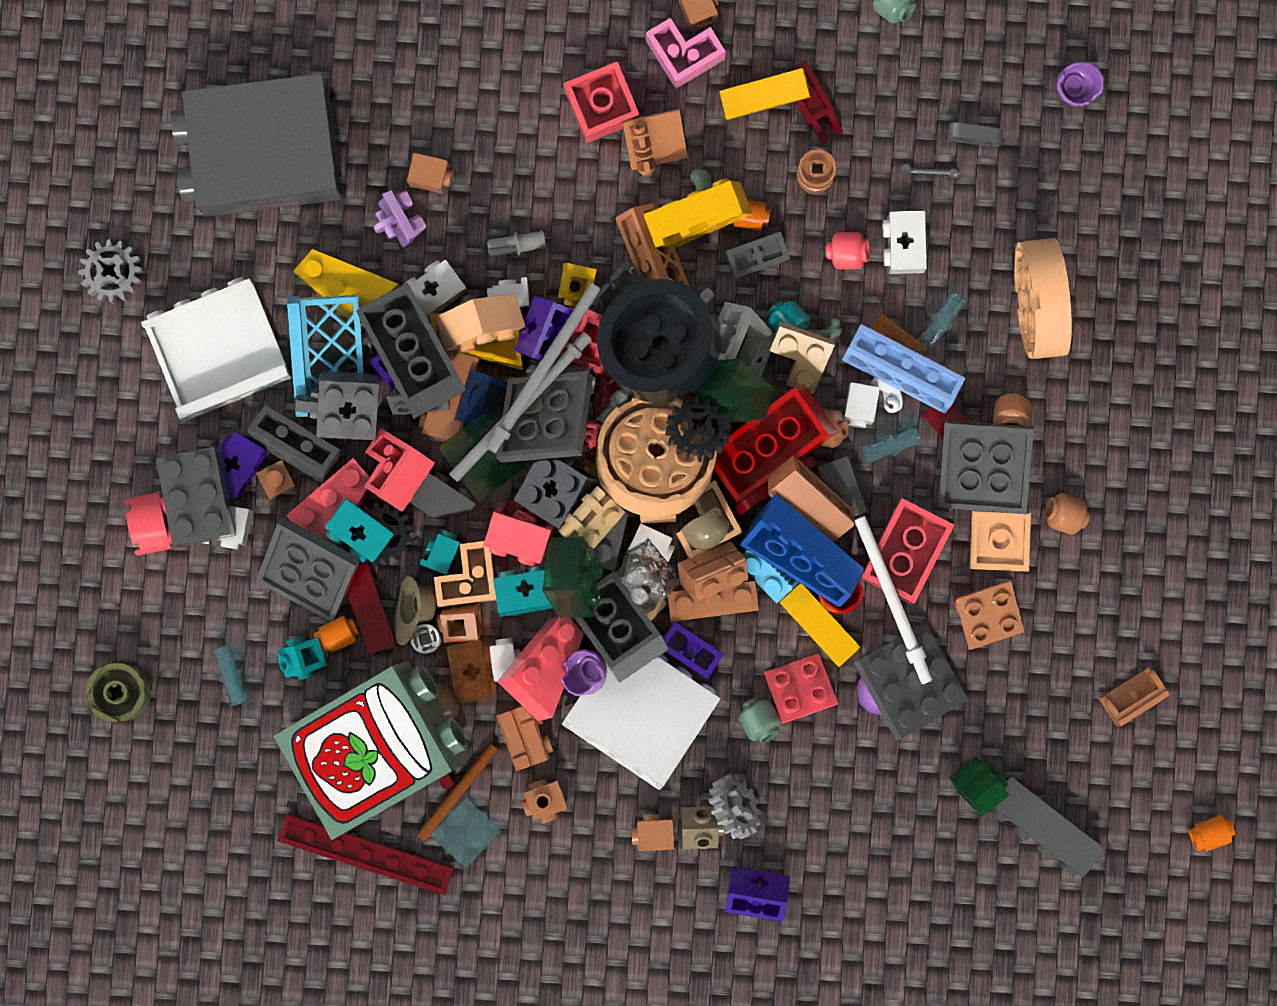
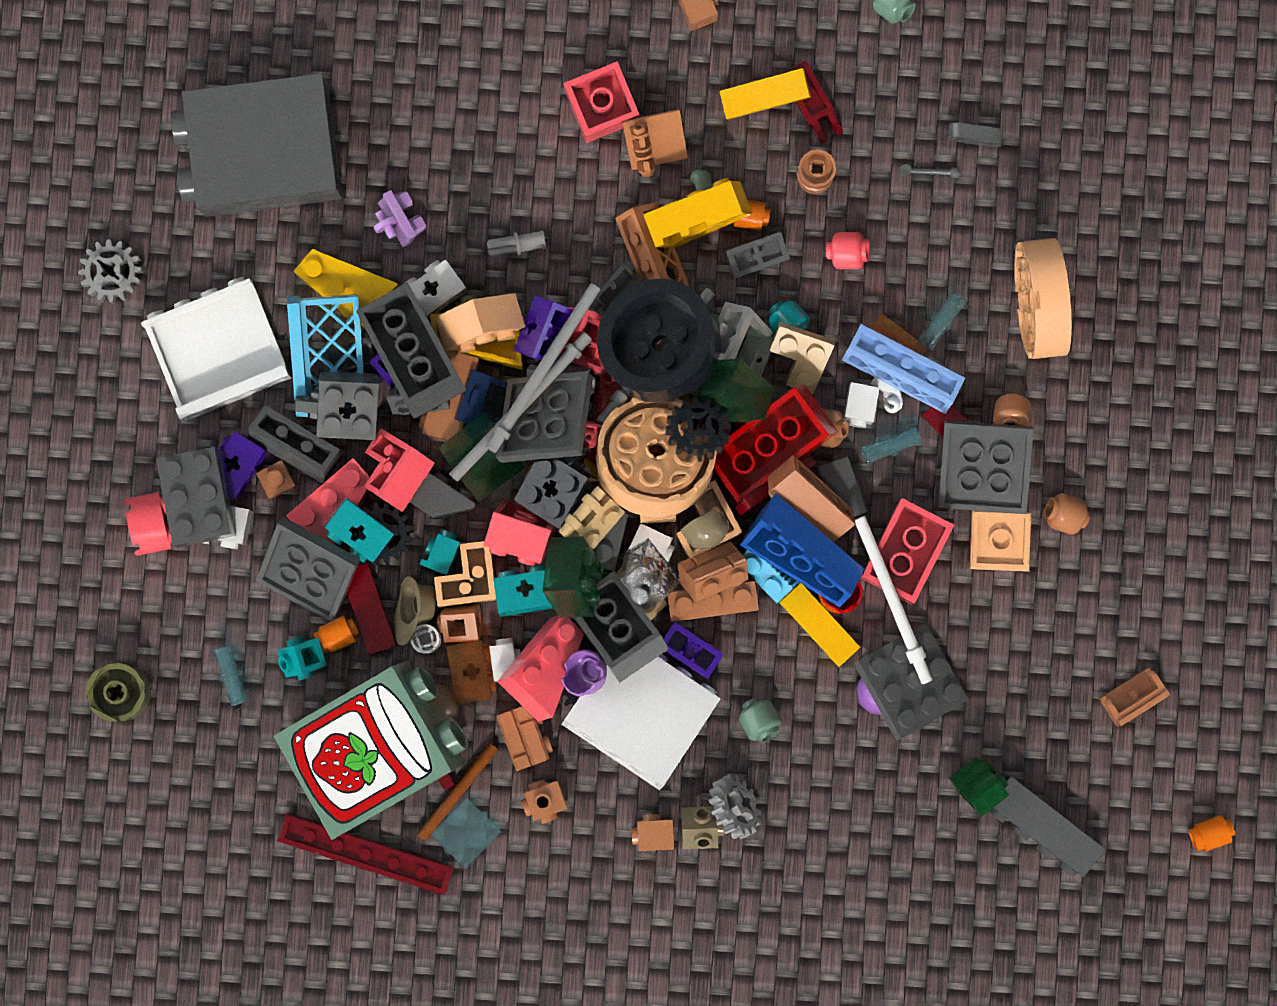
nougat brick [407,153,453,194] -> none
white brick [487,277,530,311] -> none
yellow brick [558,263,597,307] -> none
bright pink brick [646,18,726,89] -> none
dark purple brick [725,866,790,922] -> none
coral hinge [764,653,838,724] -> none
sand green arm [807,319,842,339] -> none
white brick [882,211,927,274] -> none
nougat hinge [953,580,1024,650] -> none
medium lavender hair [1056,62,1104,106] -> none

